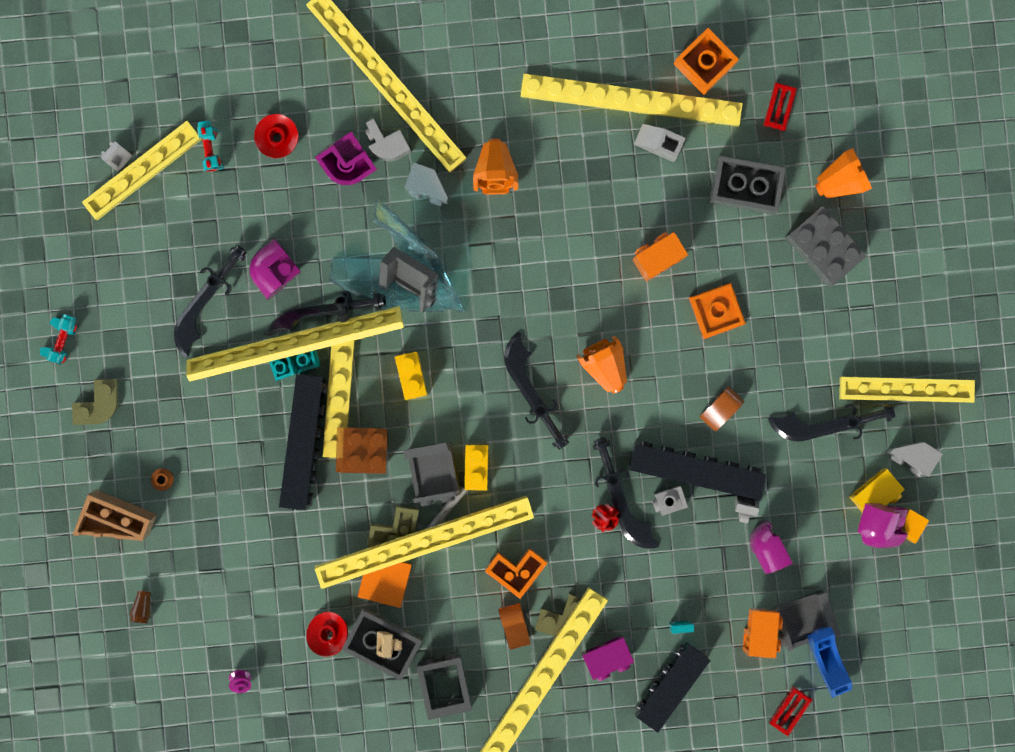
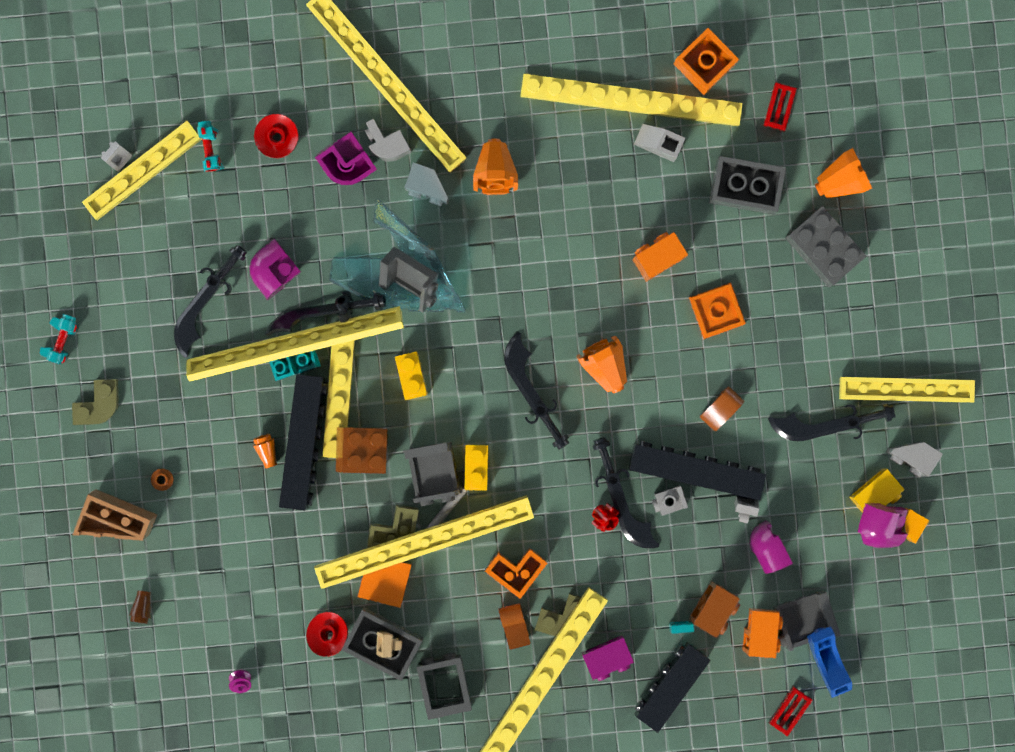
none -> orange cone [253,434,277,468]
none -> dark orange brick [689,581,740,638]

